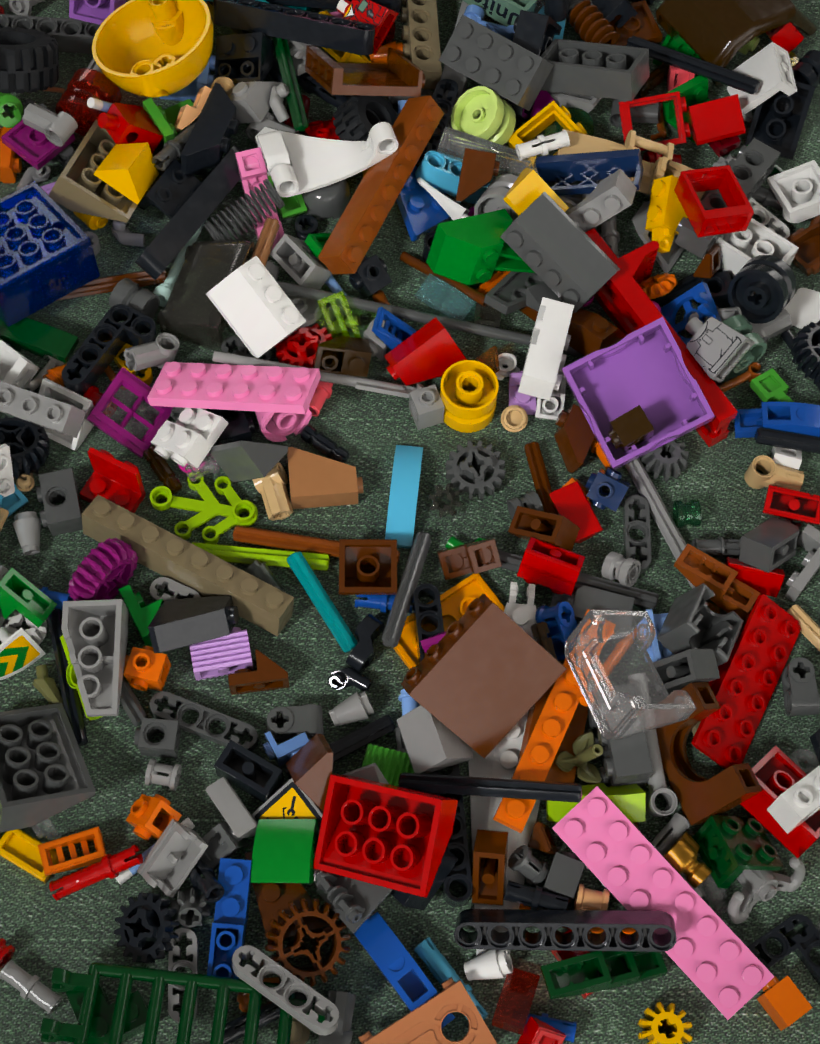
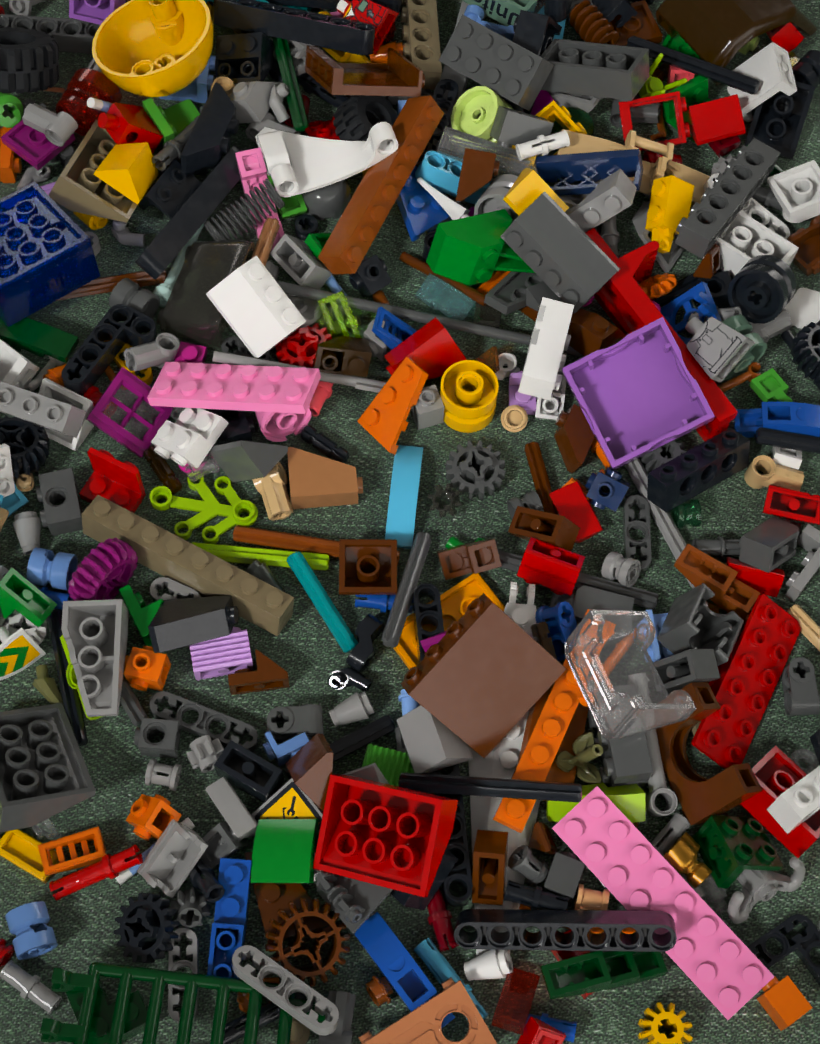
light nougat slope [174,86,212,132] -> none
dark brown brick [608,405,654,453] -> none
red window [674,165,754,237] -> none
none -> medium blue wheel [5,901,58,960]
none -> medium blue wheel [27,547,78,591]
none -> dark pink plate [174,342,208,363]
none -> light grey gear [186,735,224,773]
none -> orange wing [357,356,429,455]
none -> dark orange plate [365,975,393,1007]
none -> dark red pin [427,887,459,952]
none -> dark grey brick [490,106,554,149]
none -> lime plant [638,53,688,98]
none -> black brick [647,428,750,513]

